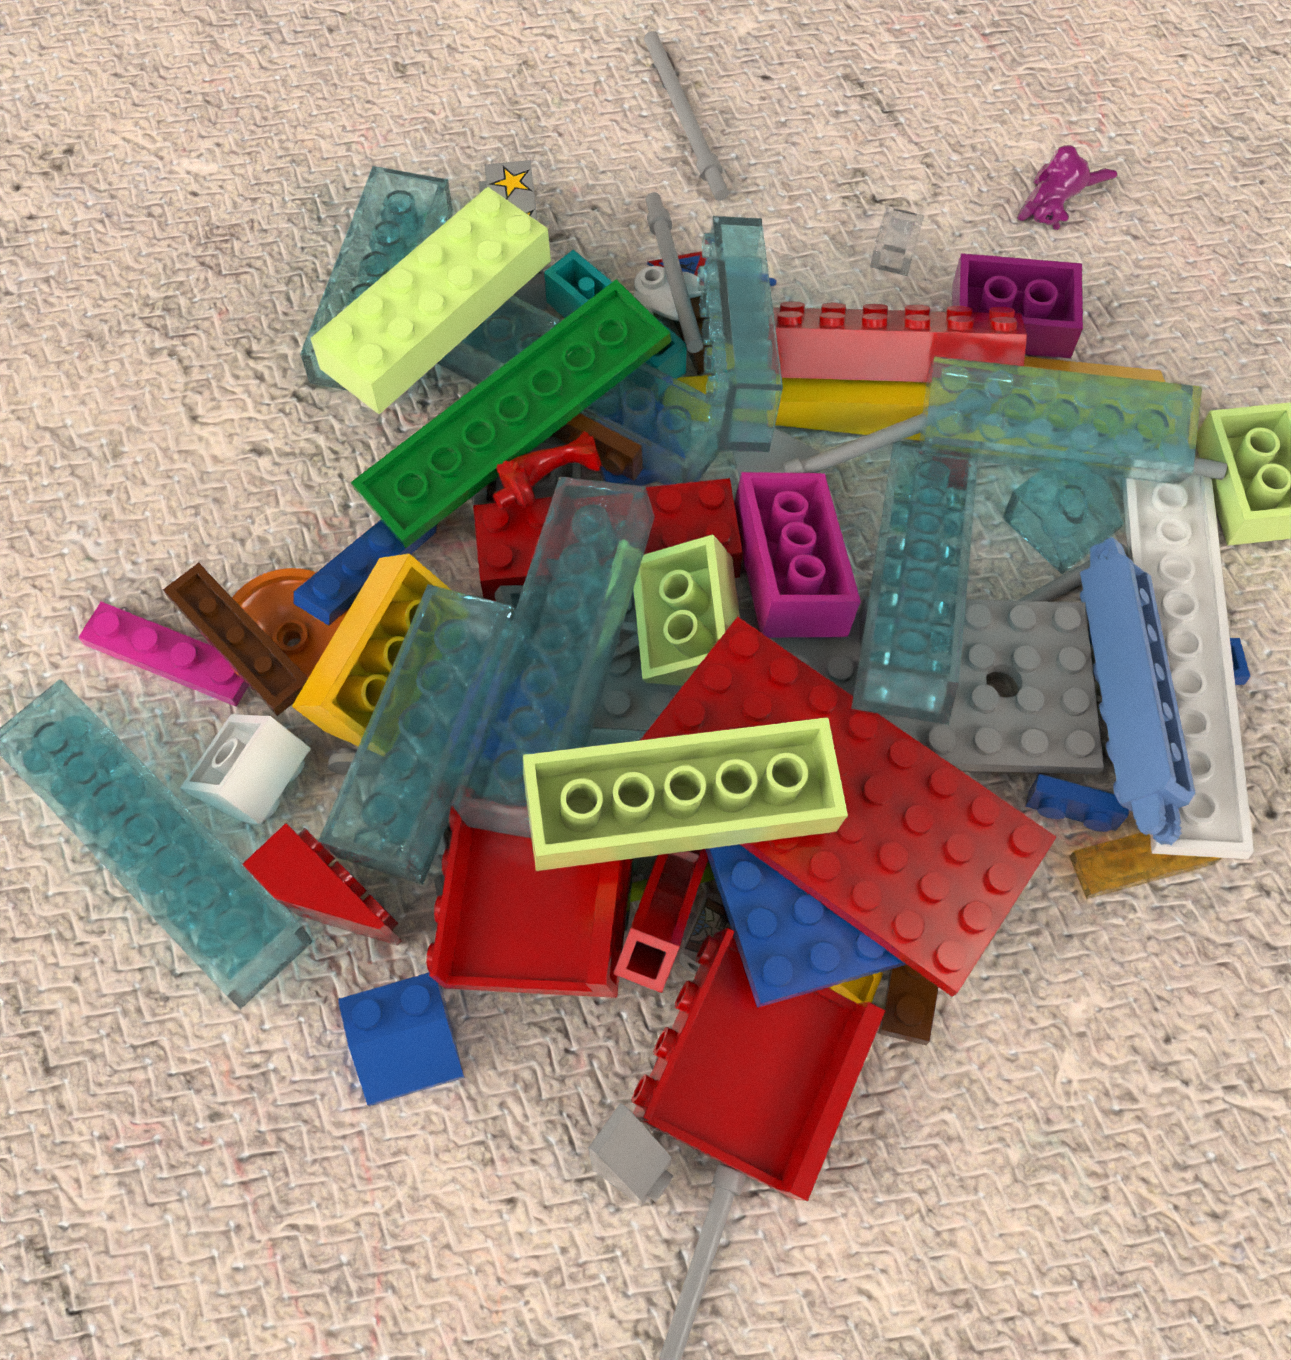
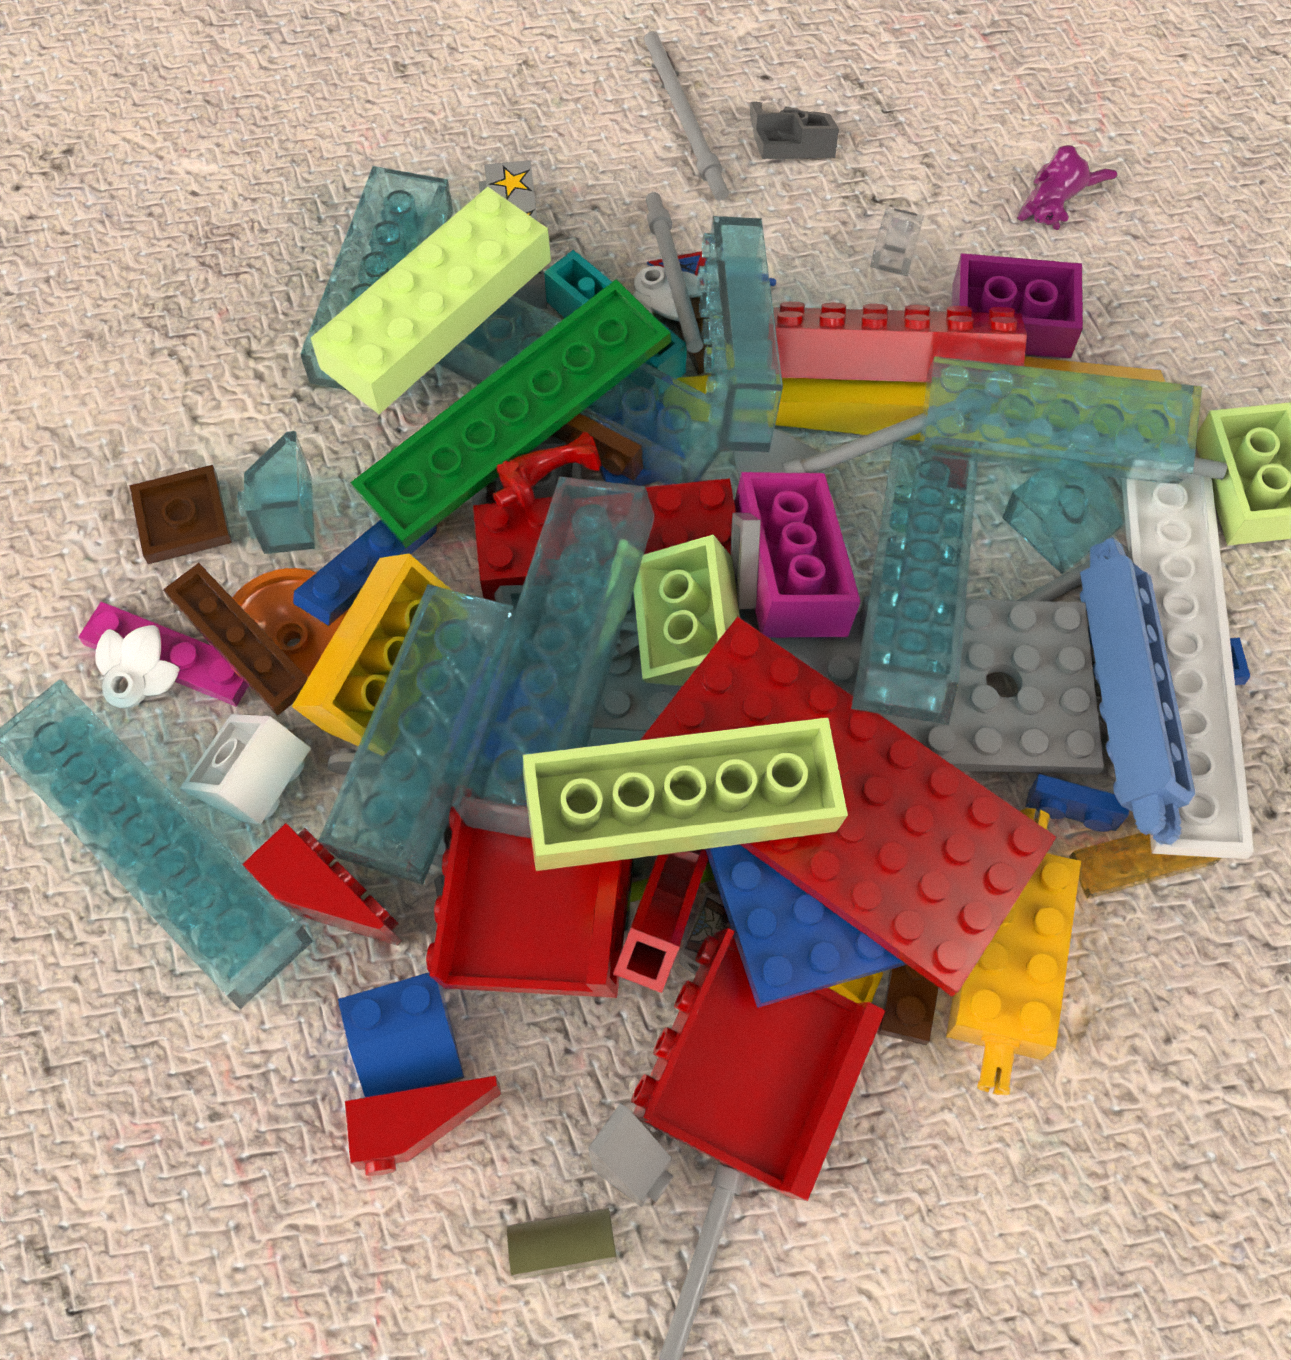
none -> white plate [95,625,180,709]
none -> reddish brown plate [129,465,232,564]
none -> clear light blue slope [237,431,315,554]
none -> red slope [345,1075,501,1176]
none -> olive brick [507,1208,617,1280]
none -> light grey tile [731,513,761,609]
none -> dark grey slope [750,102,839,159]
none -> yellow brick [946,808,1081,1095]

